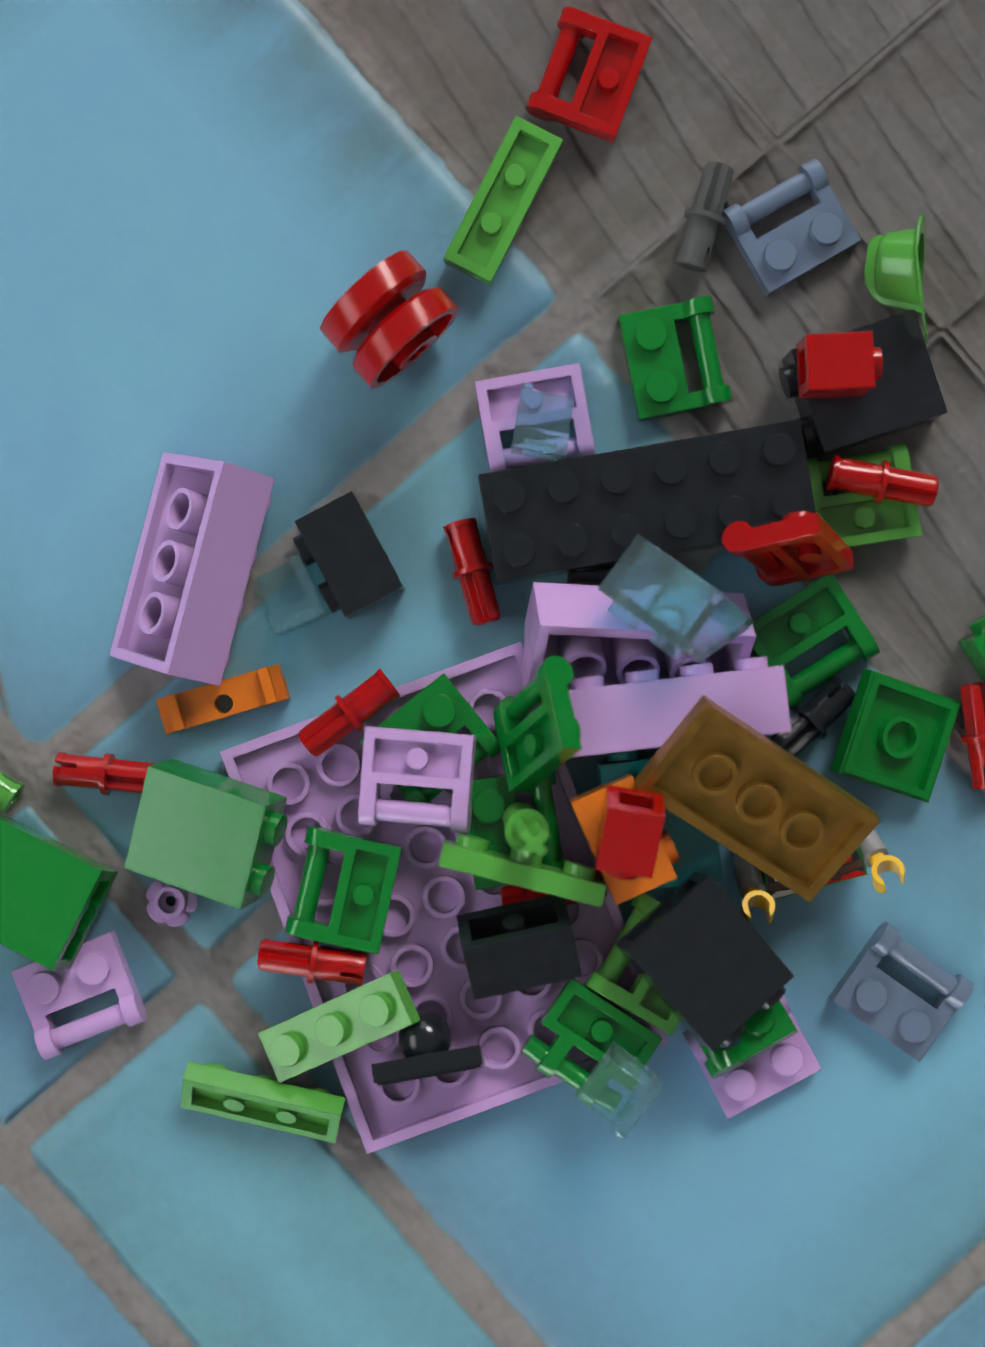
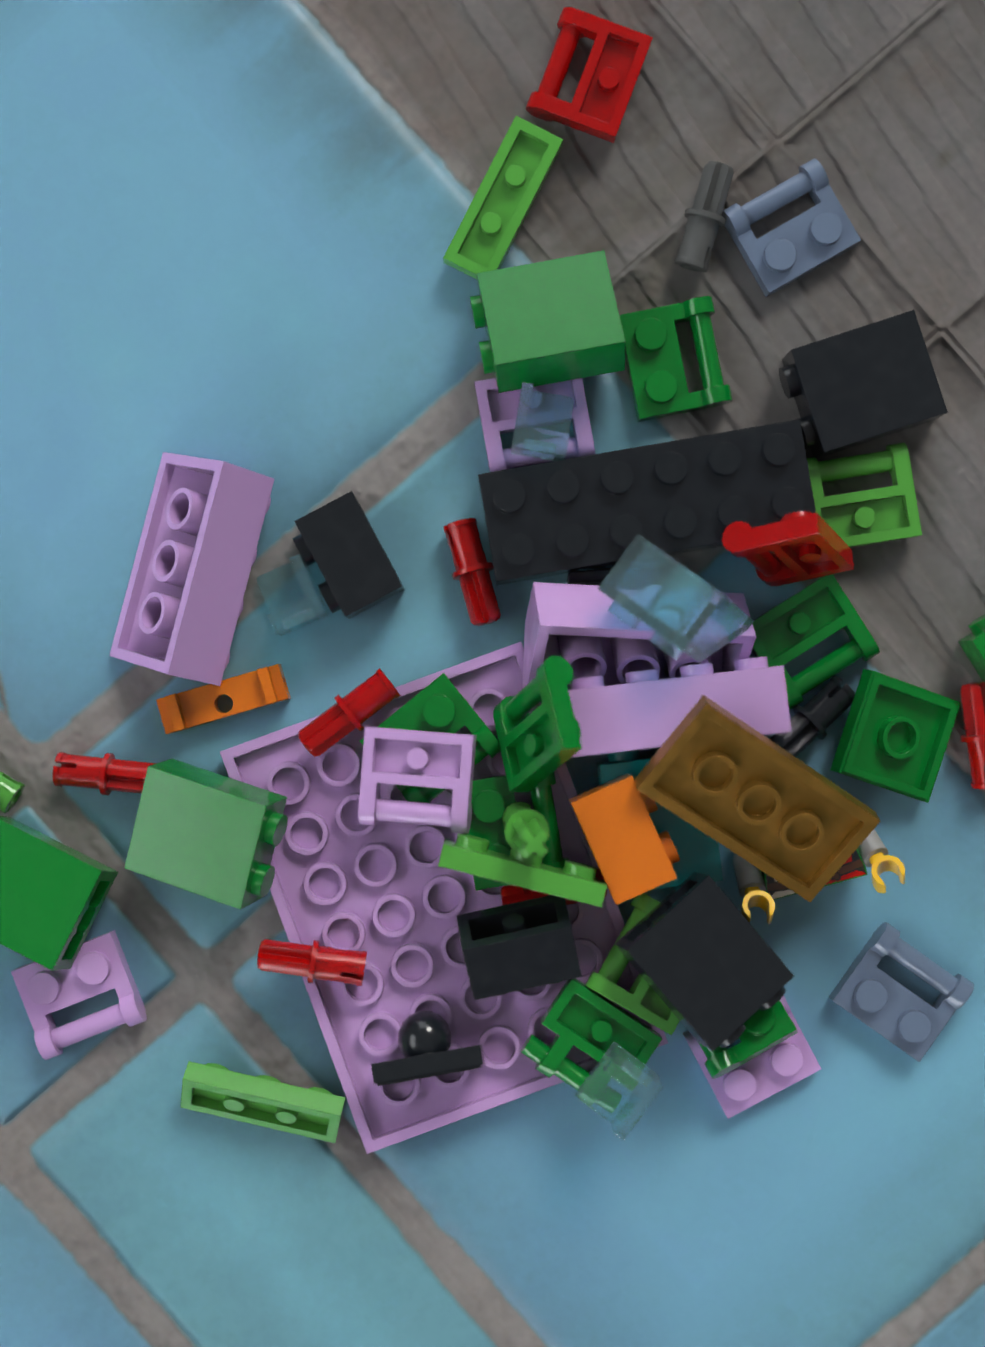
lavender plate [146,880,198,927] -> none
bright green plate [258,969,421,1083] -> none
green plate [284,825,402,954] -> none
red wheel [320,250,459,389] -> none
red brick [595,785,665,880] -> none
red brick [796,331,883,399] -> none
red axle [826,455,939,507] -> none
bright green piece [864,214,928,343] -> none
none -> green brick [470,250,625,393]

